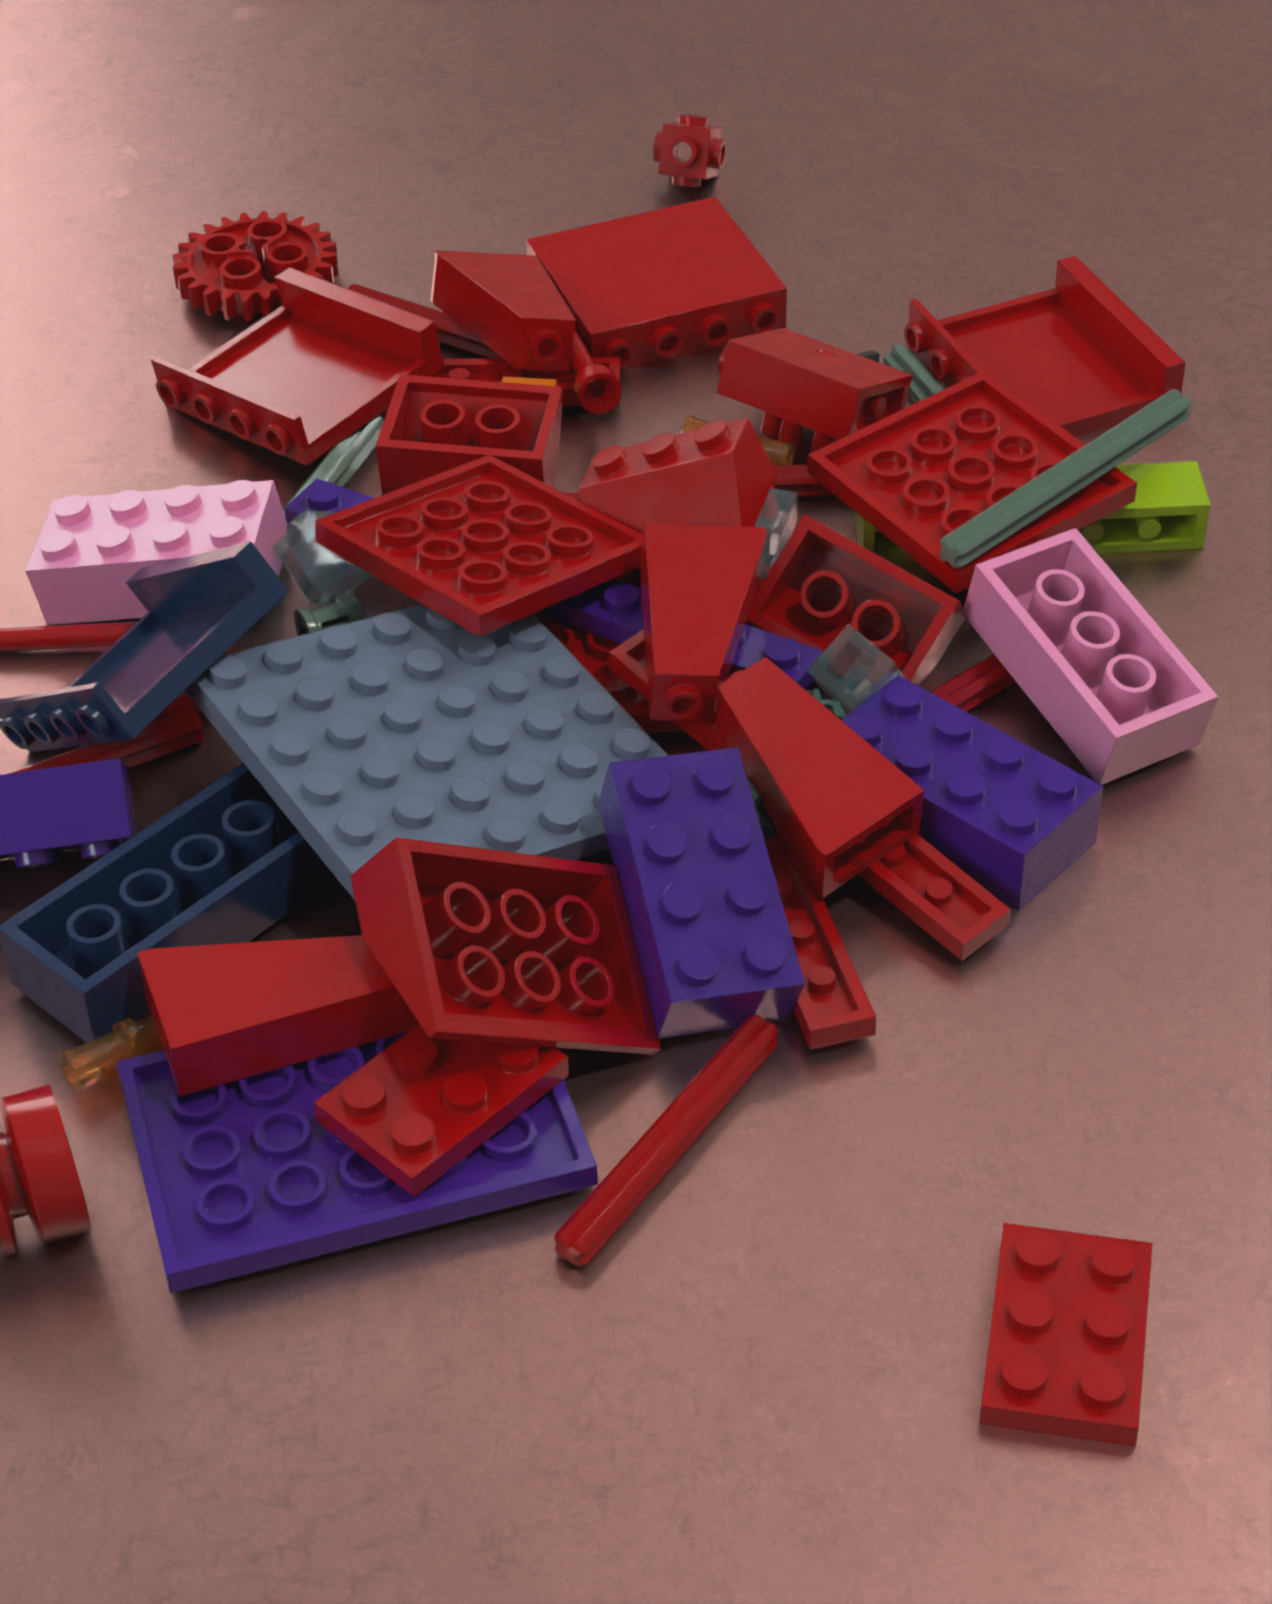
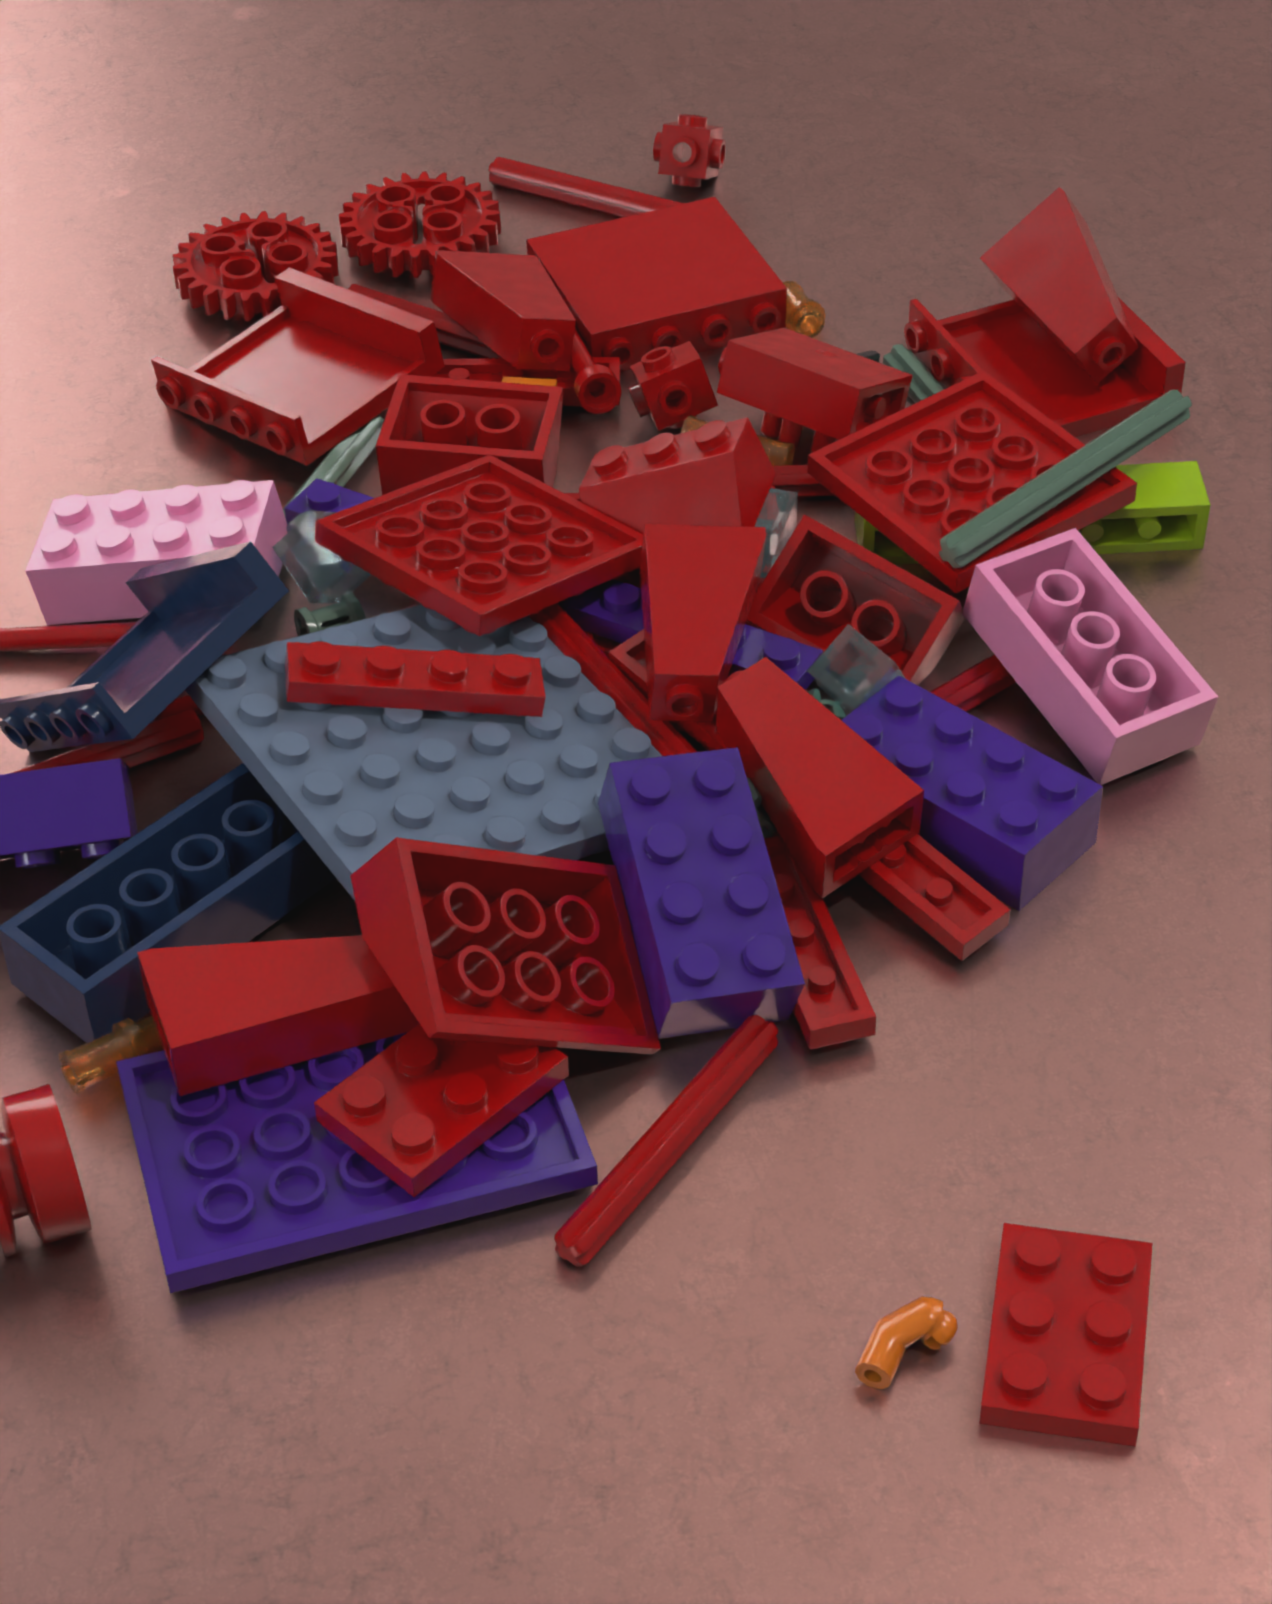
none -> red plate [285,641,546,717]
none -> red gear [339,171,501,278]
none -> red axle [488,157,684,218]
none -> red axle [530,603,697,756]
none -> red brick [628,341,719,431]
none -> clear orange pin [783,281,826,338]
none -> orange arm [855,1296,958,1389]
none -> red slope [980,187,1139,384]

